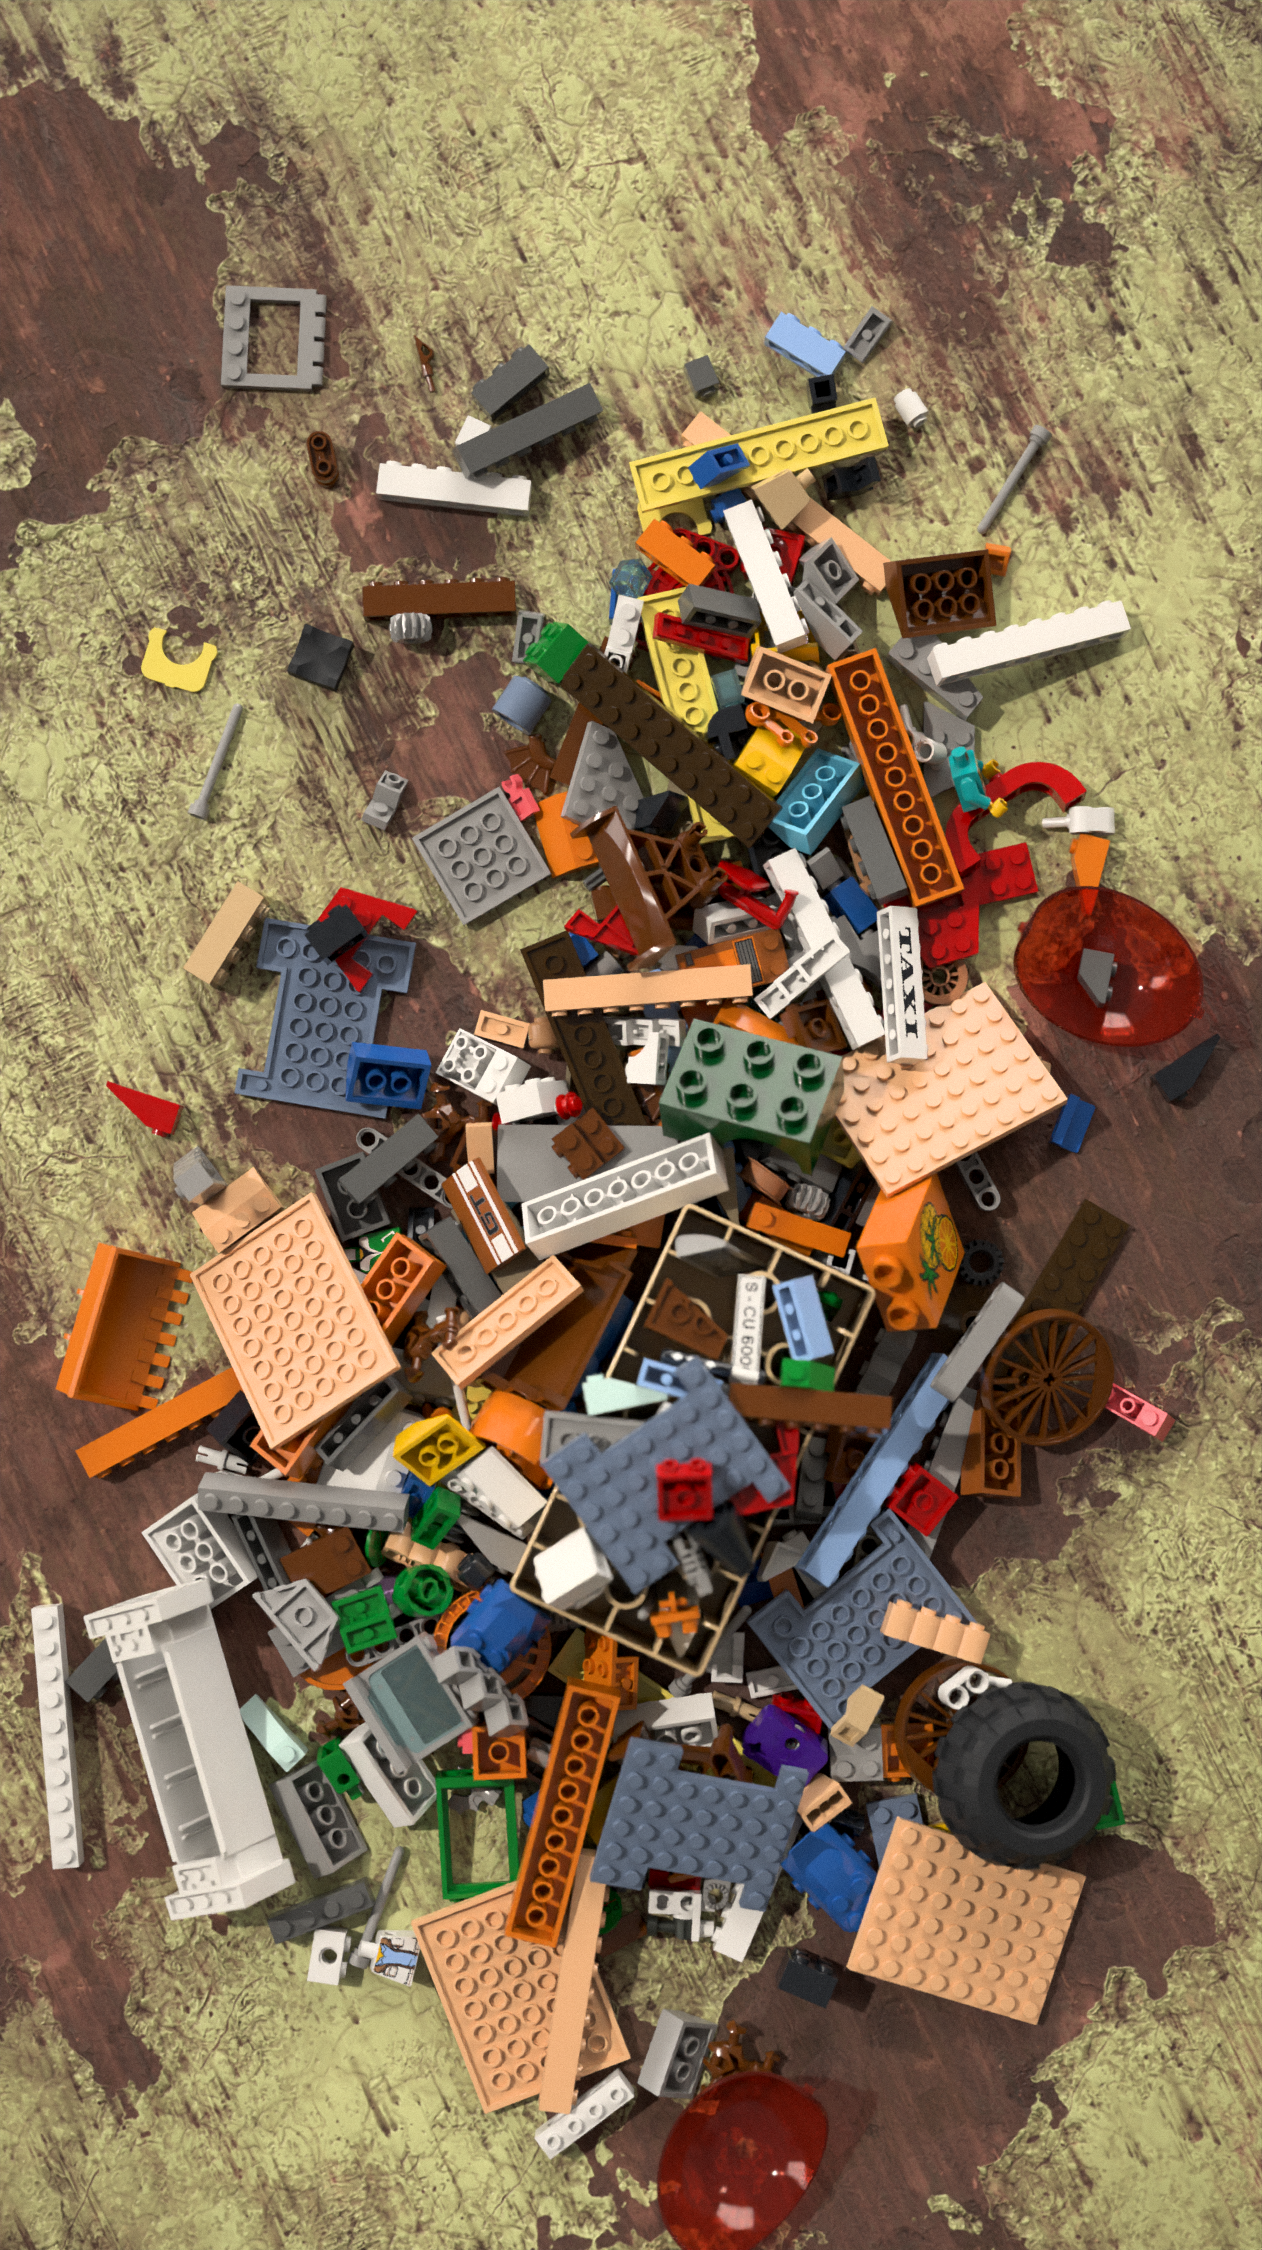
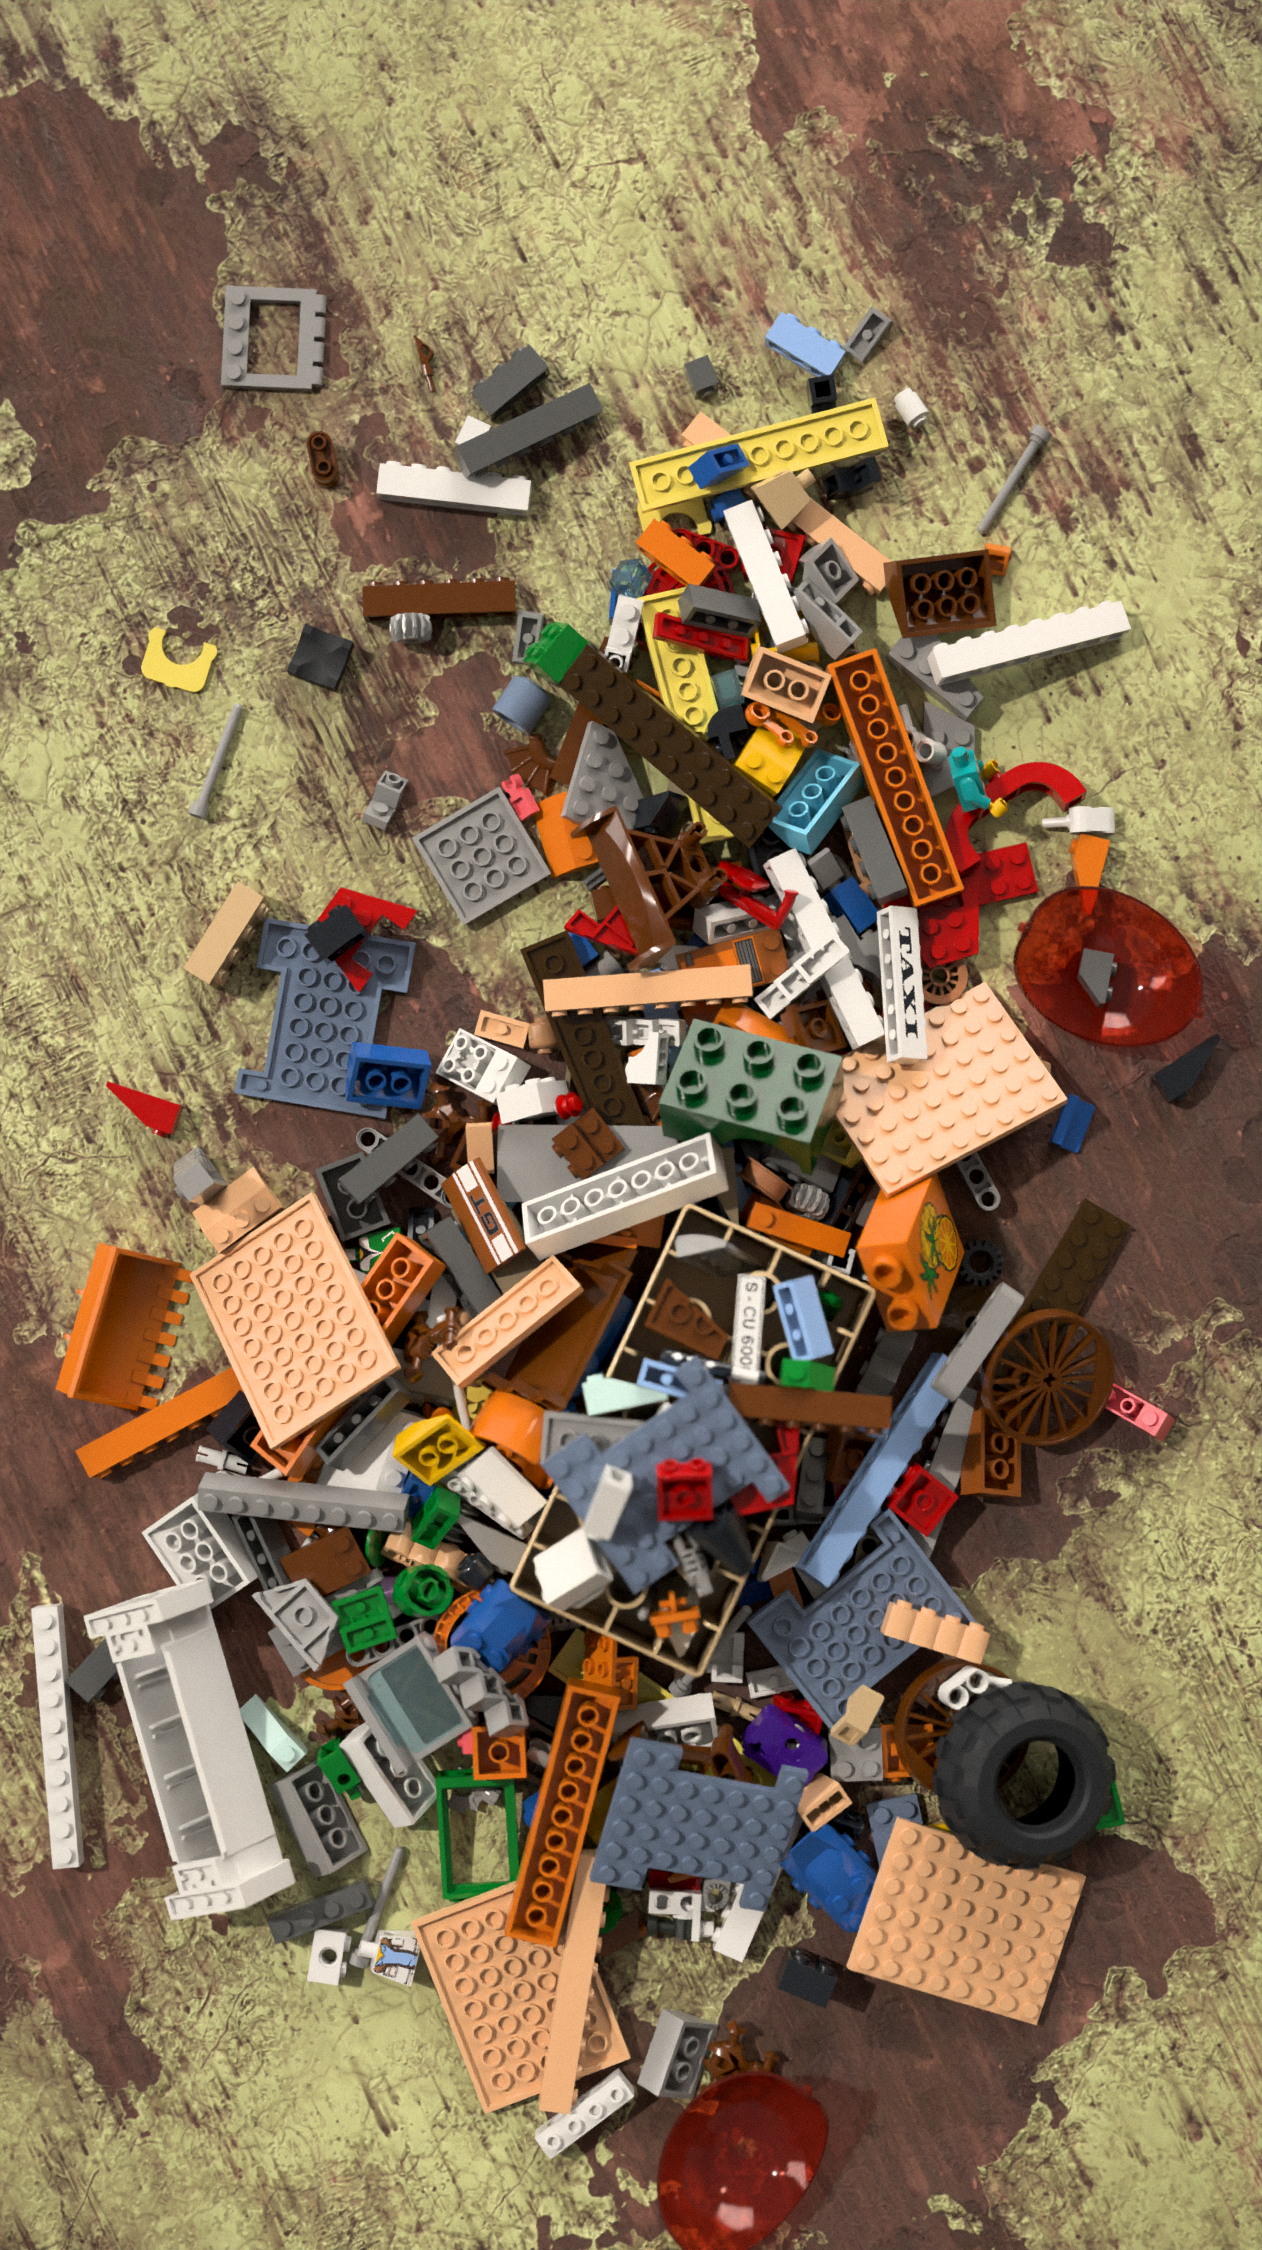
none -> white slope [583,1465,632,1541]

